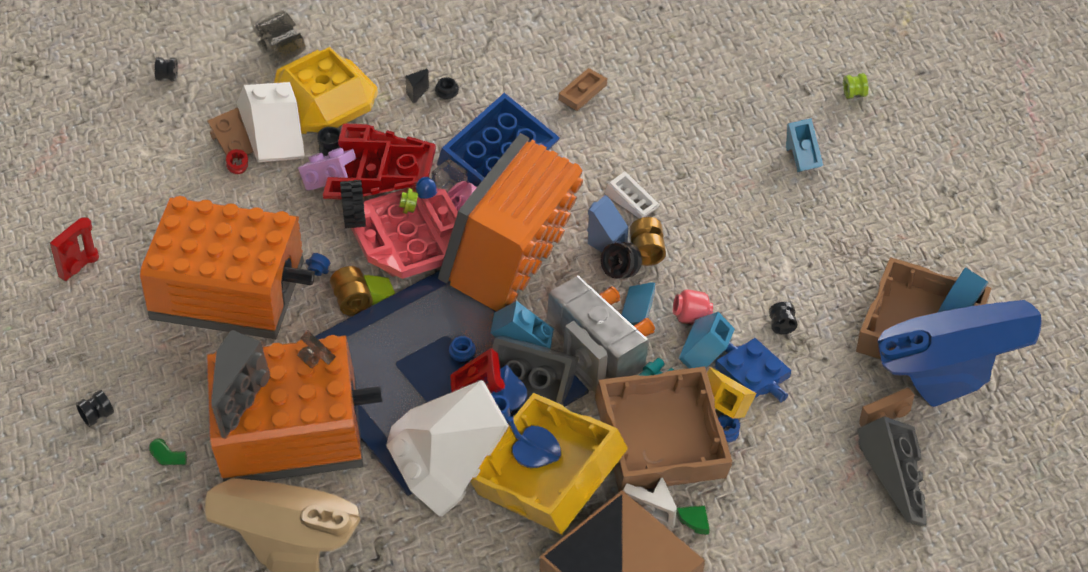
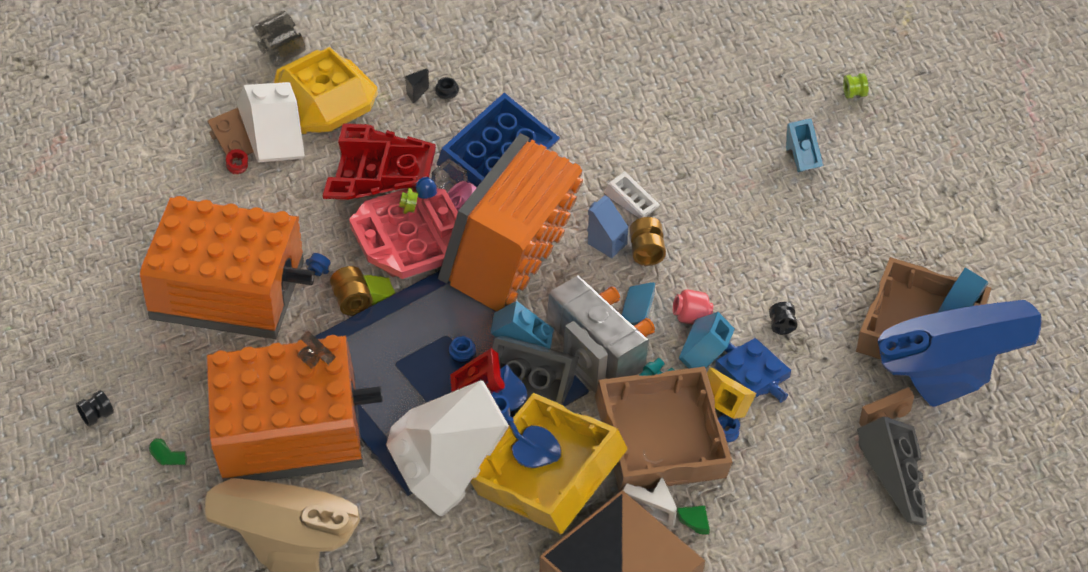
red plate [50,217,99,282] -> none
black wheel [154,57,178,81] -> none
dark grey slope [211,330,270,439] -> none
lavender bracket [298,148,356,191] -> none
black wheel [317,127,341,156] -> none
black tyre [340,180,366,229] -> none
medium nougat plate [558,68,607,111] -> none
black wheel [600,242,642,279] -> none

